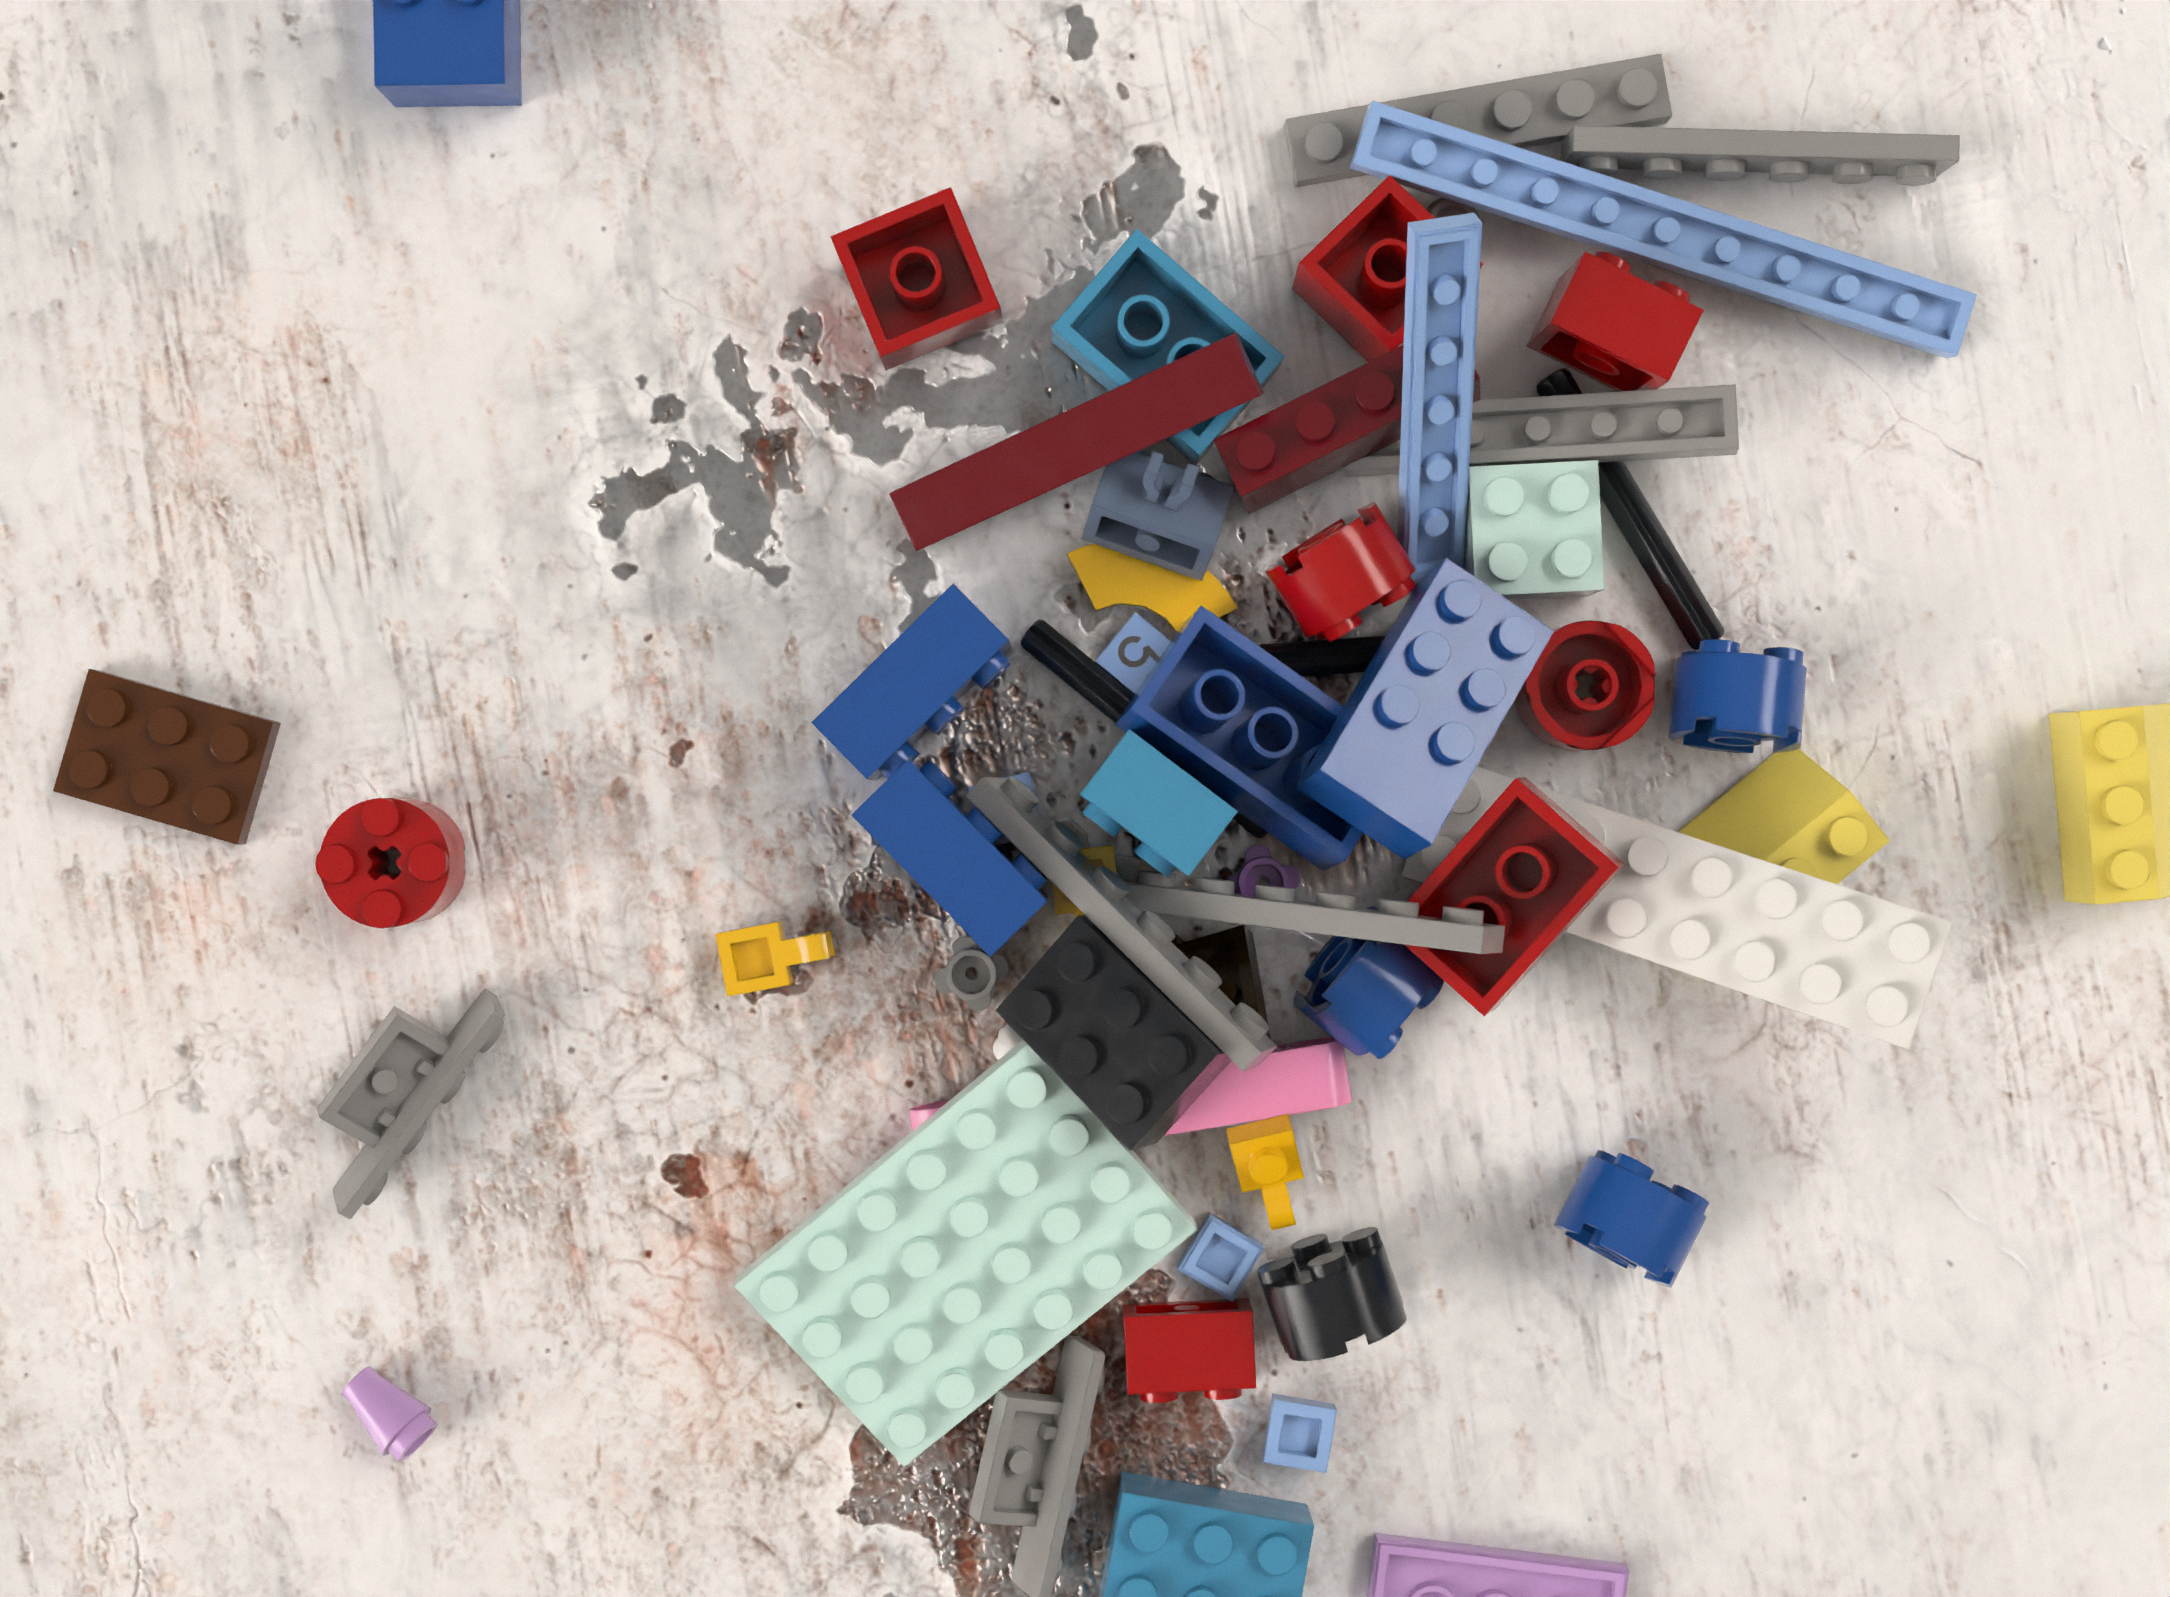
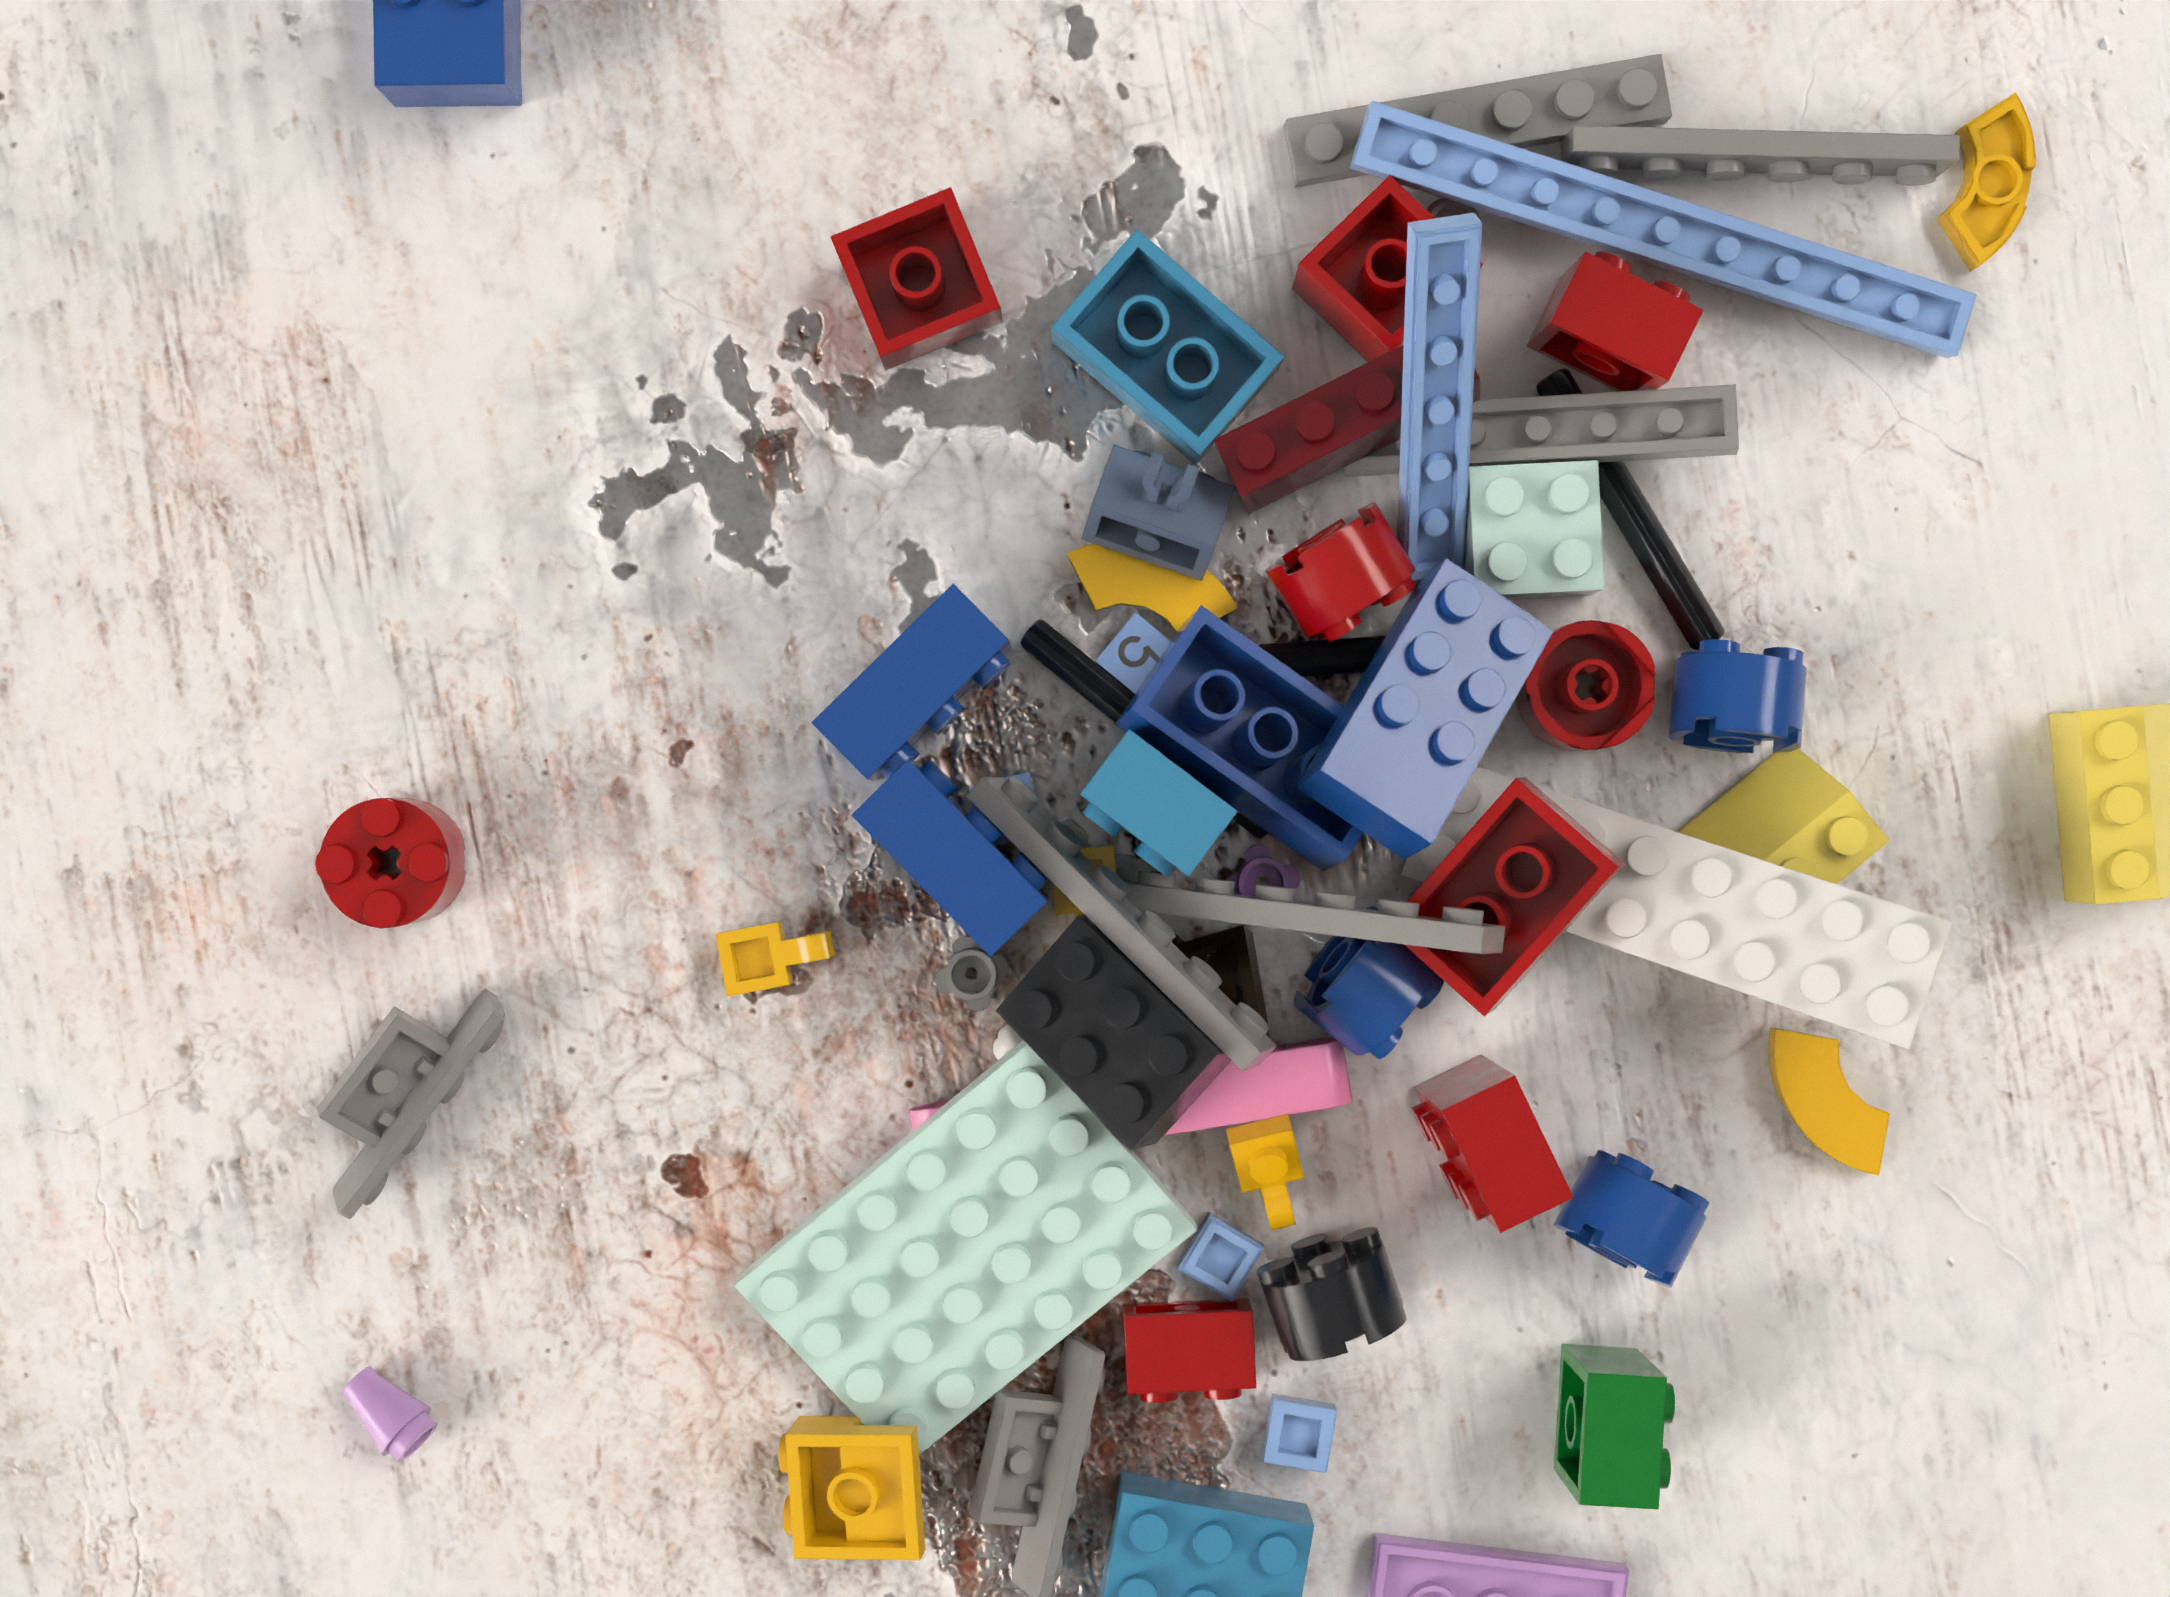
reddish brown plate [53,669,281,845] -> none
dark red tile [889,332,1264,551] -> none
none -> yellow plate [778,1416,926,1561]
none -> red brick [1411,1055,1574,1233]
none -> green brick [1554,1344,1675,1510]
none -> yellow tile [1768,1027,1890,1176]
none -> yellow tile [1936,92,2036,271]

